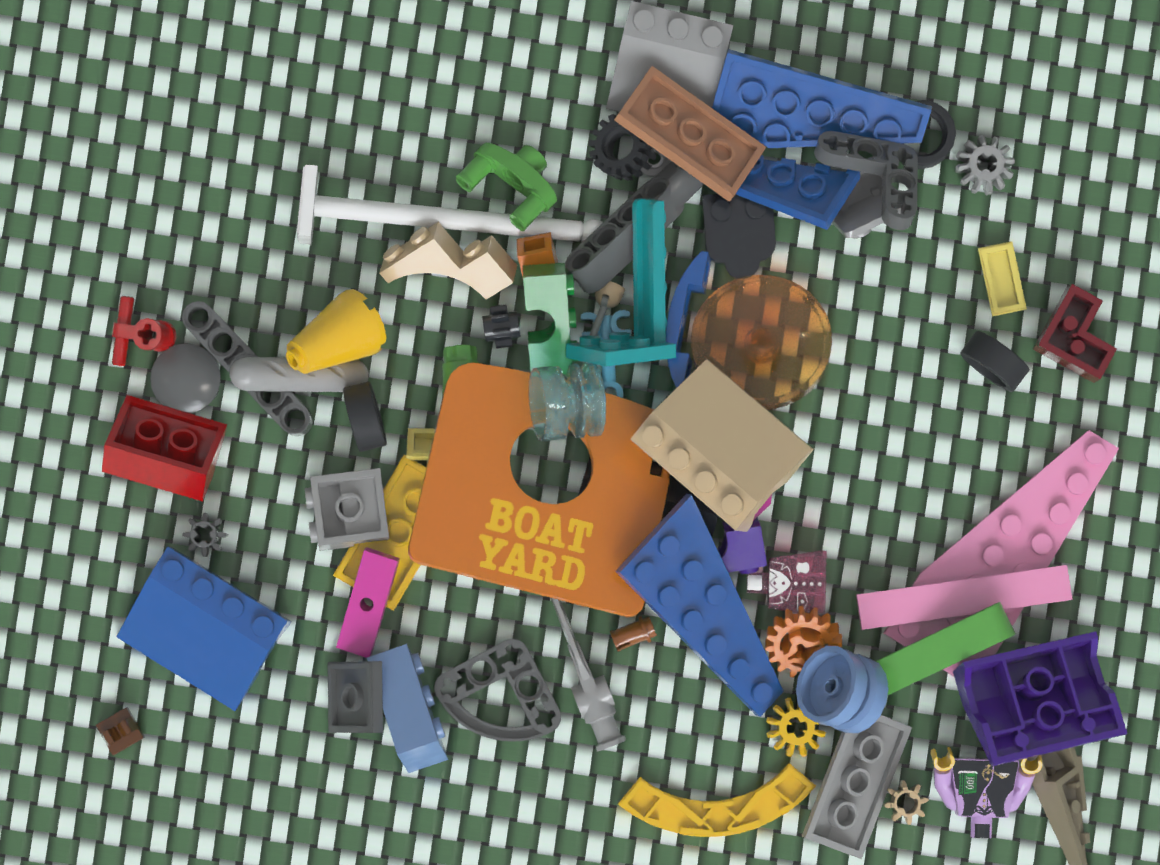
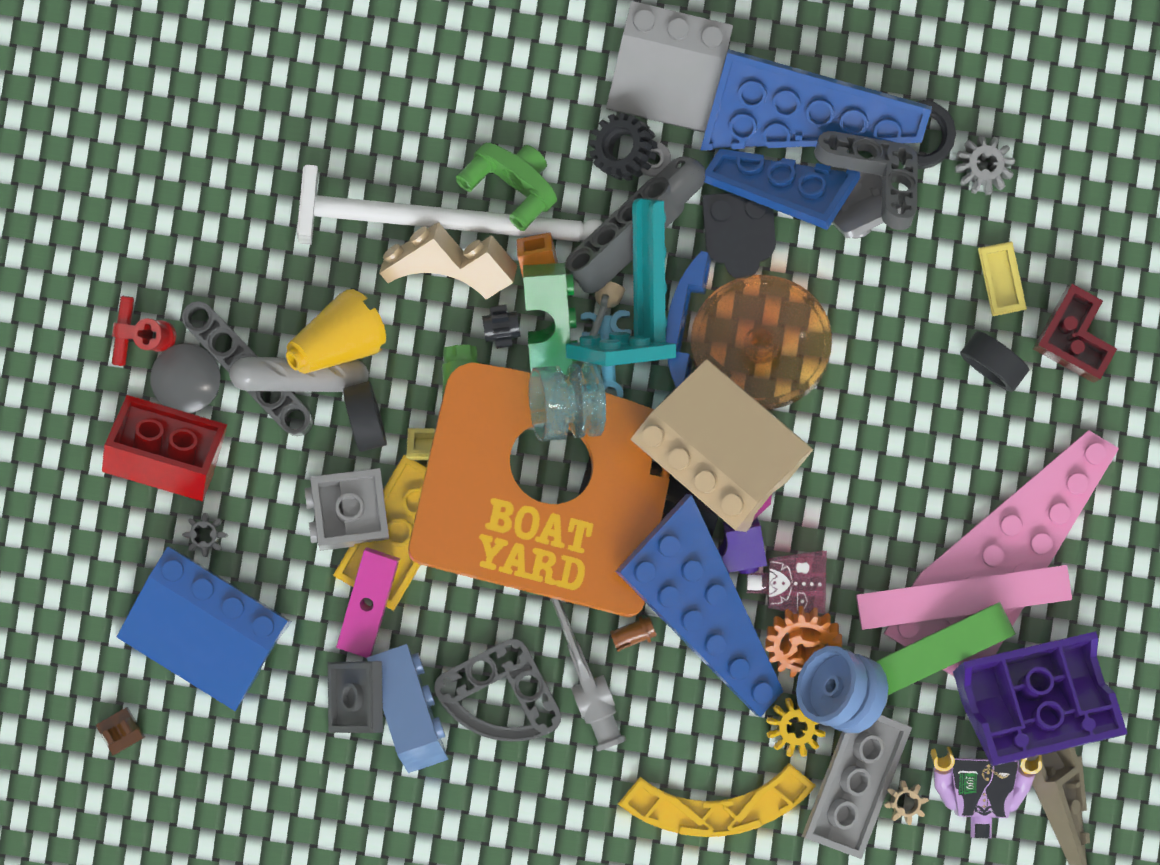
nougat plate [614,66,766,202] -> none

